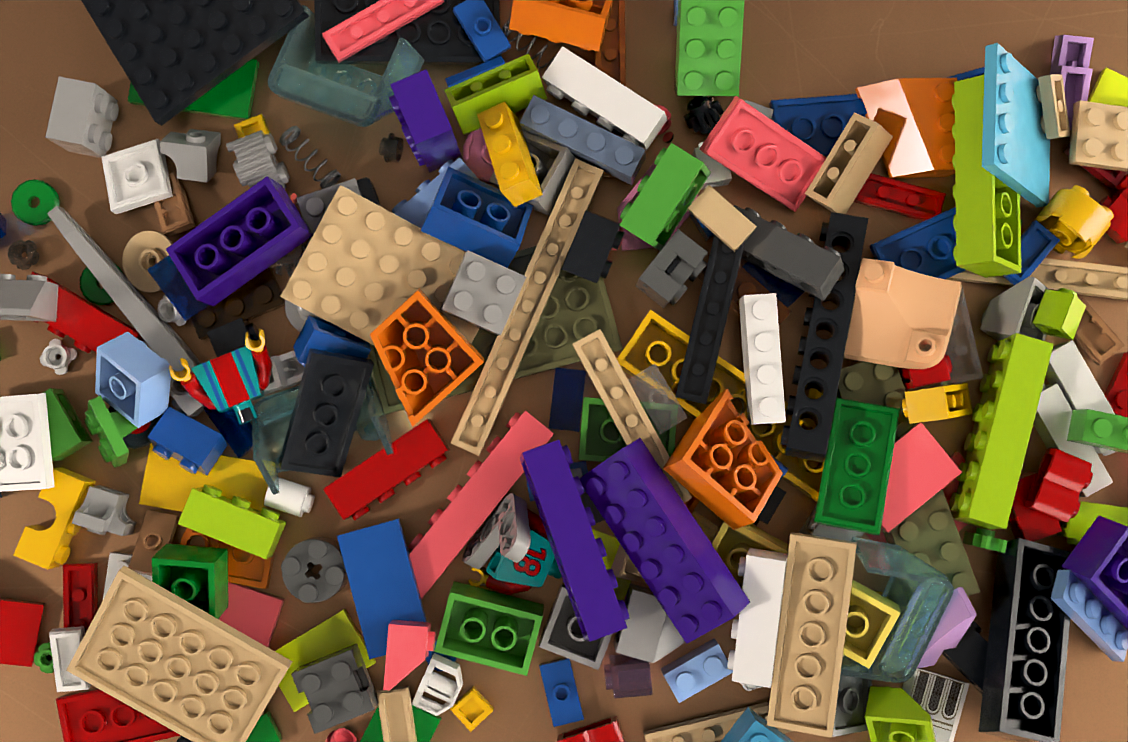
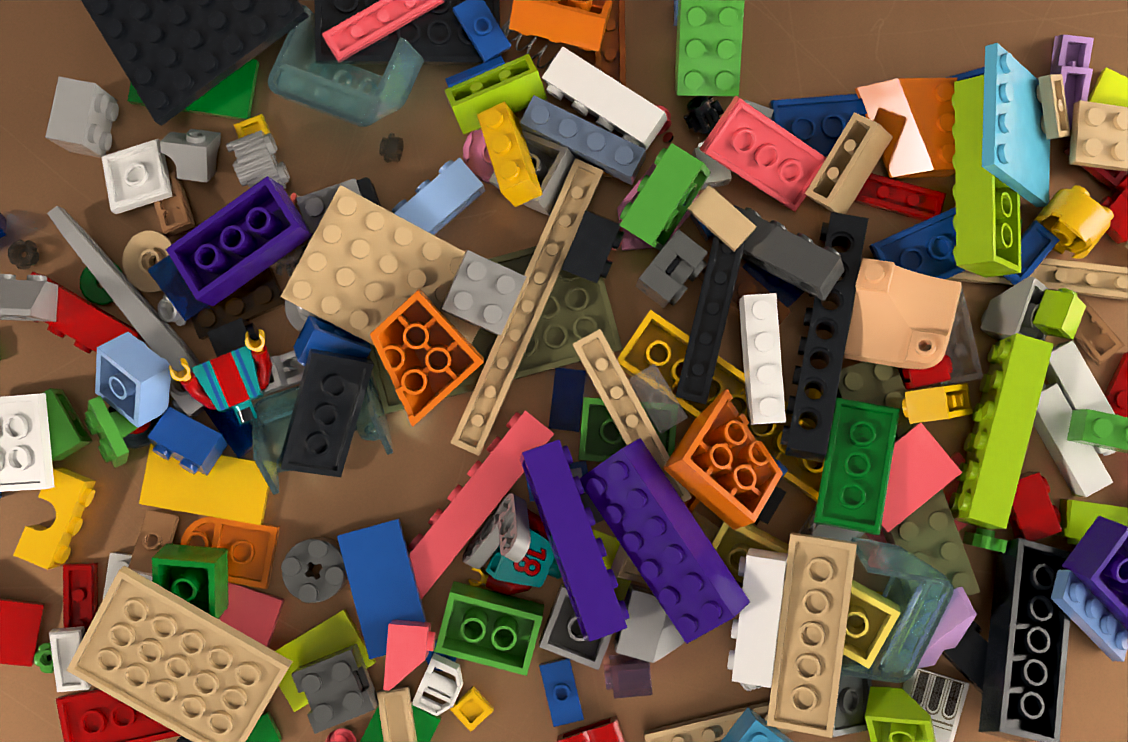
green piece [11,179,60,226] -> none
white plate [40,339,77,375] -> none
light grey brick [72,485,137,536] -> none
lime brick [178,484,286,559] -> none
white brick [264,476,315,517] -> none
light grey piece [279,126,341,189] -> none
red brick [323,419,450,521] -> none
dark purple brick [388,69,463,173] -> none
blue slope [421,166,533,268] -> none
light blue brick [661,638,733,703] -> none
red brick [1024,448,1093,523] -> none

